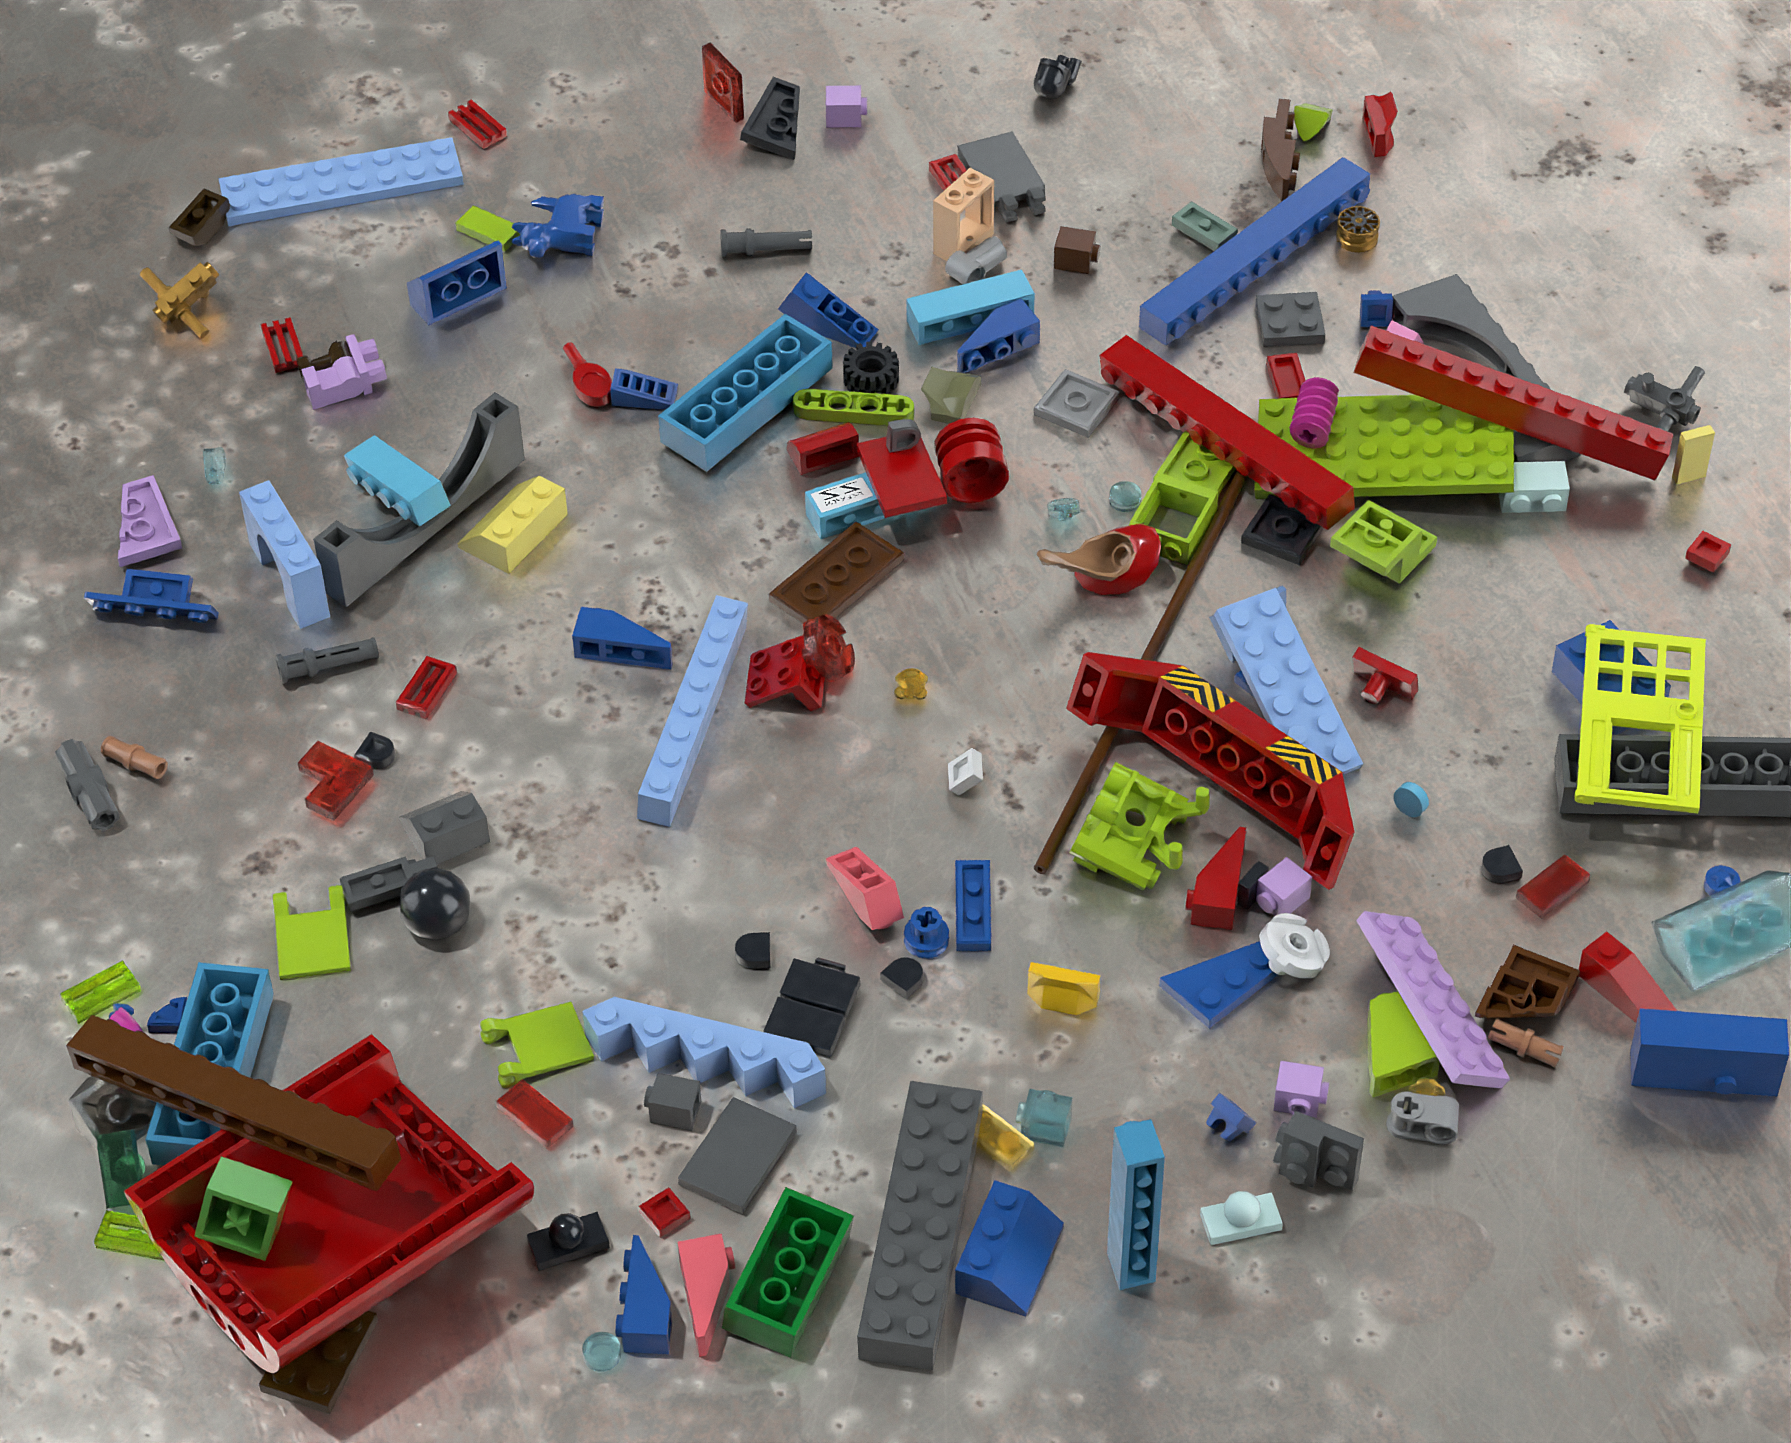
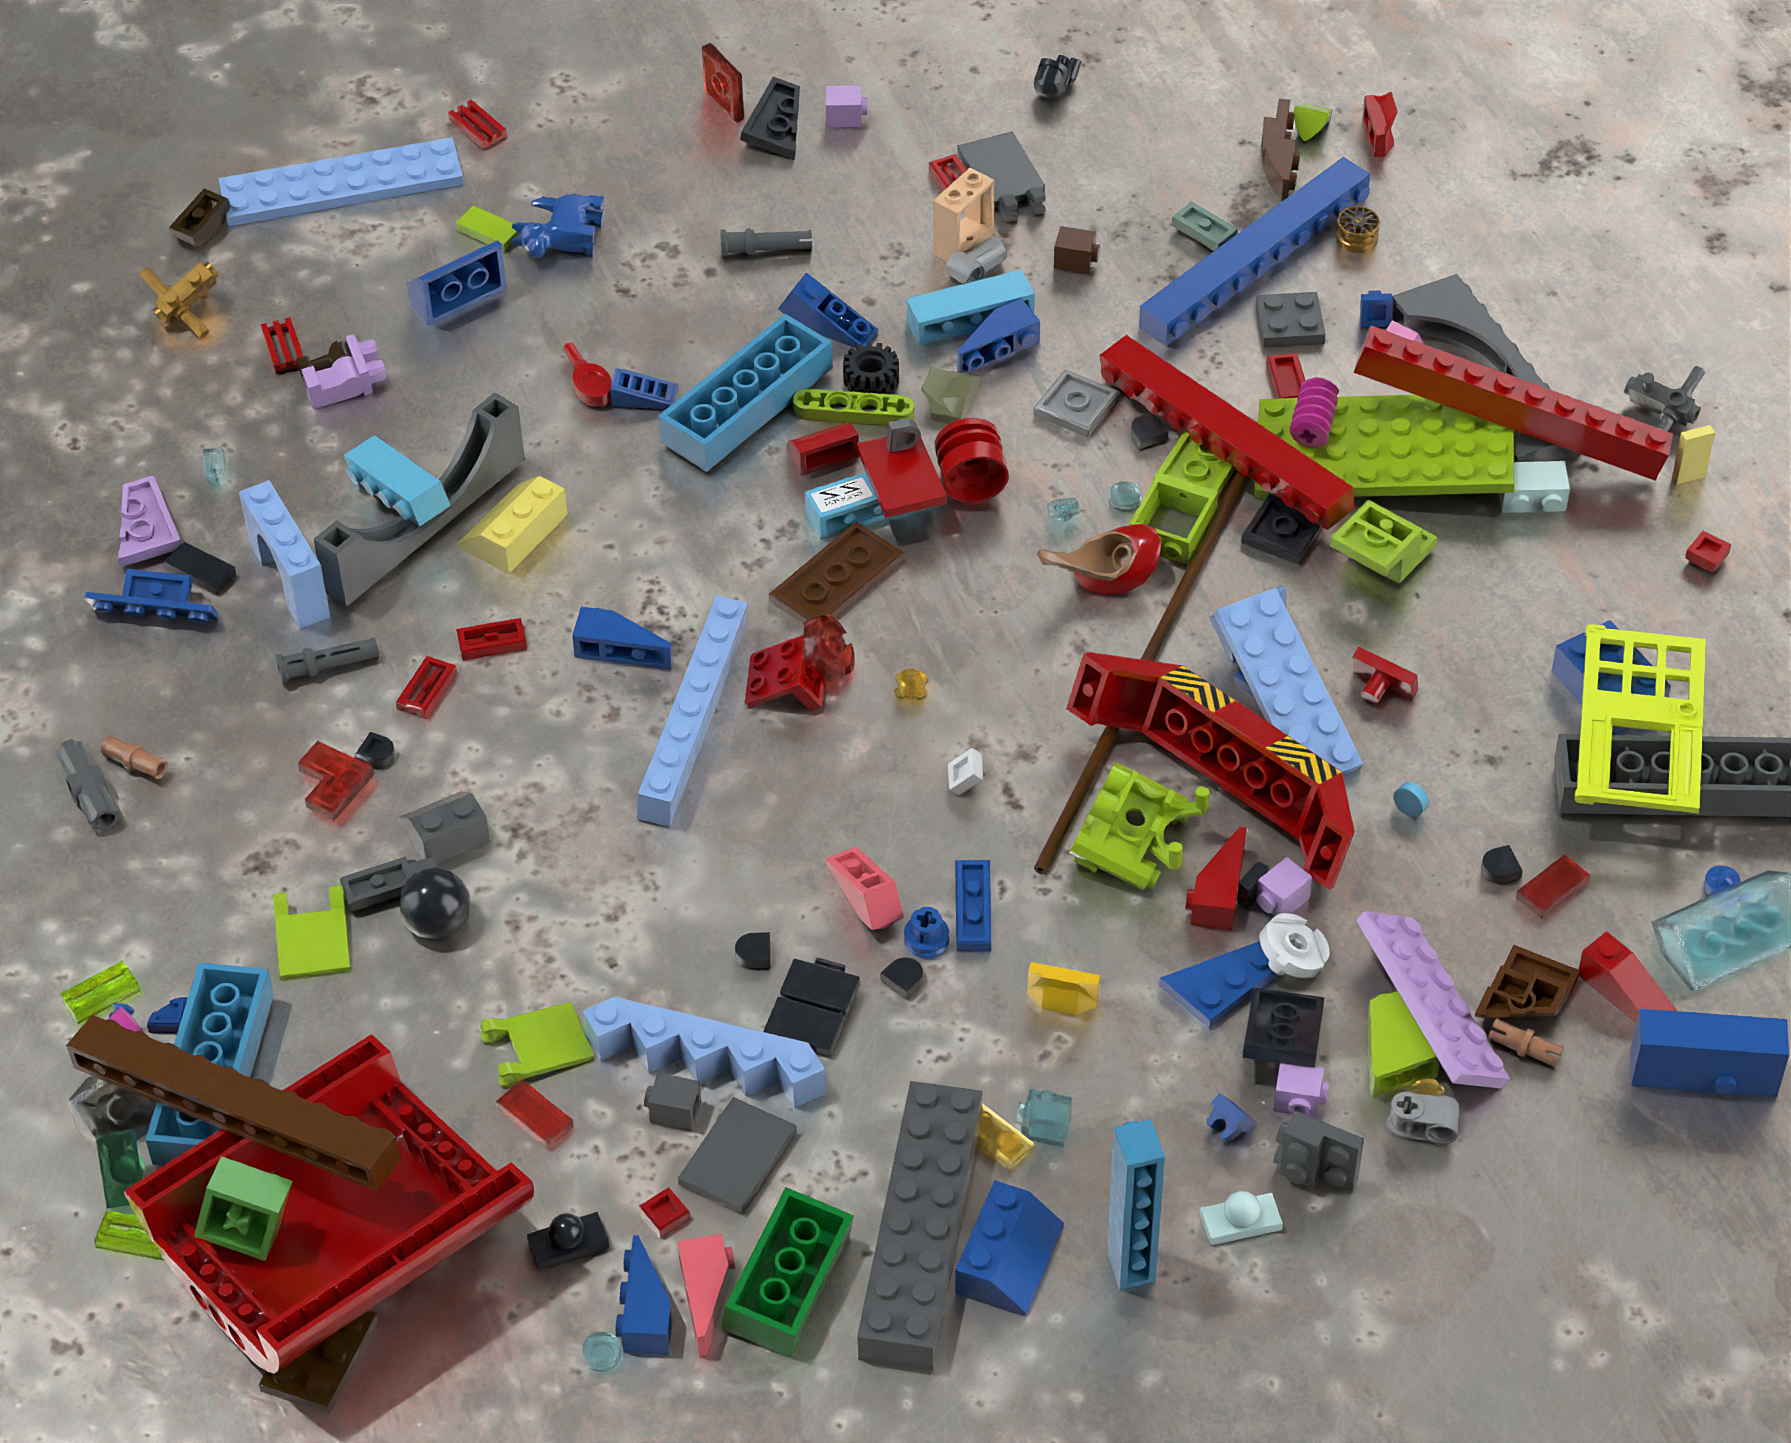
none -> black tile [164,542,236,595]
none -> red tile [456,618,527,661]
none -> black tile [1131,415,1168,449]
none -> black tile [1242,988,1325,1068]

